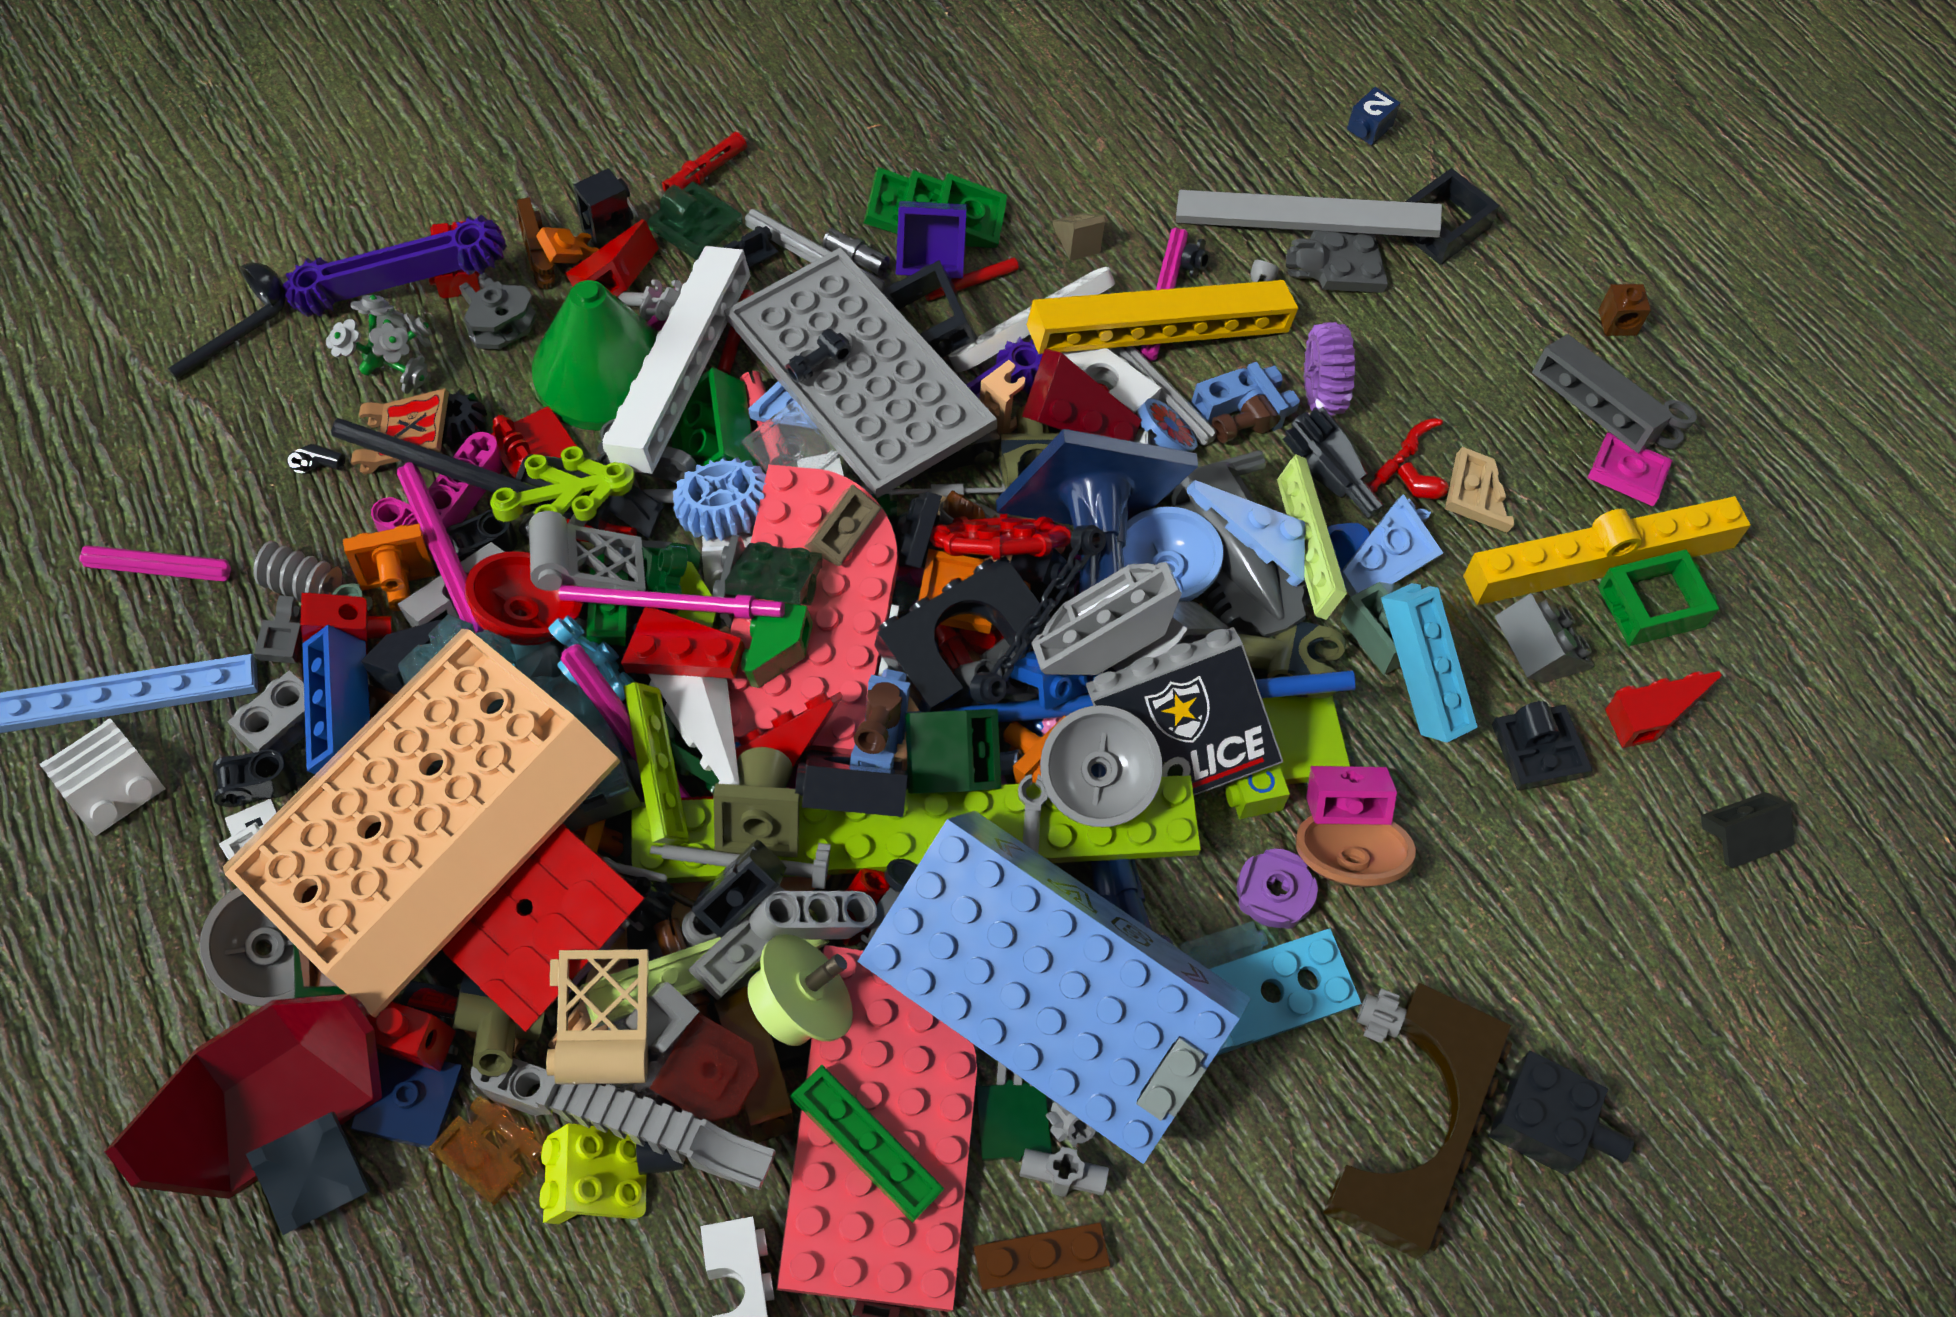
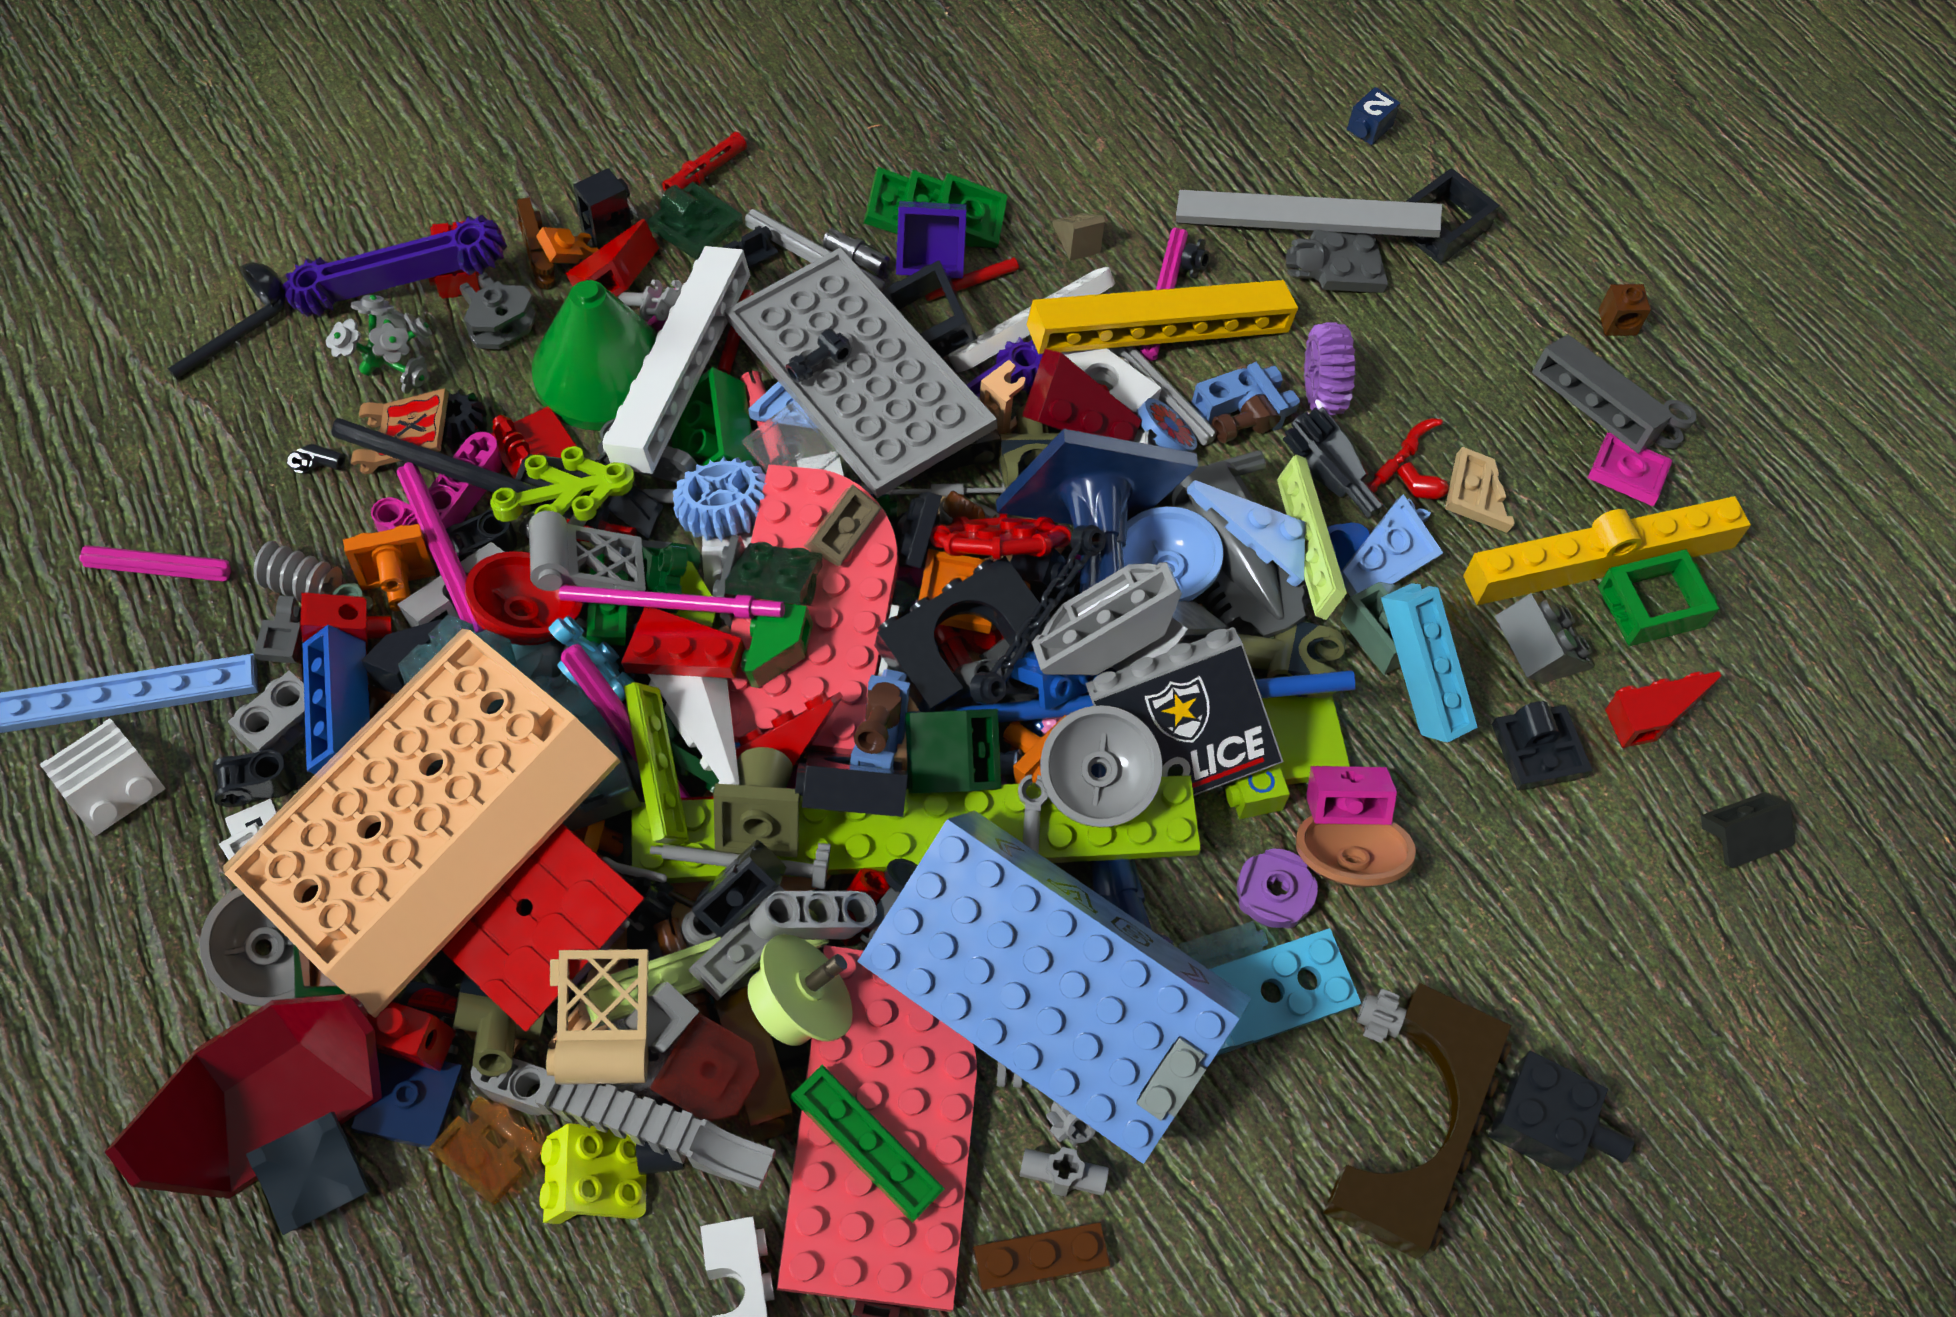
dark green piece [976,1080,1052,1163] -> none
light grey hinge [1250,260,1279,282] -> none

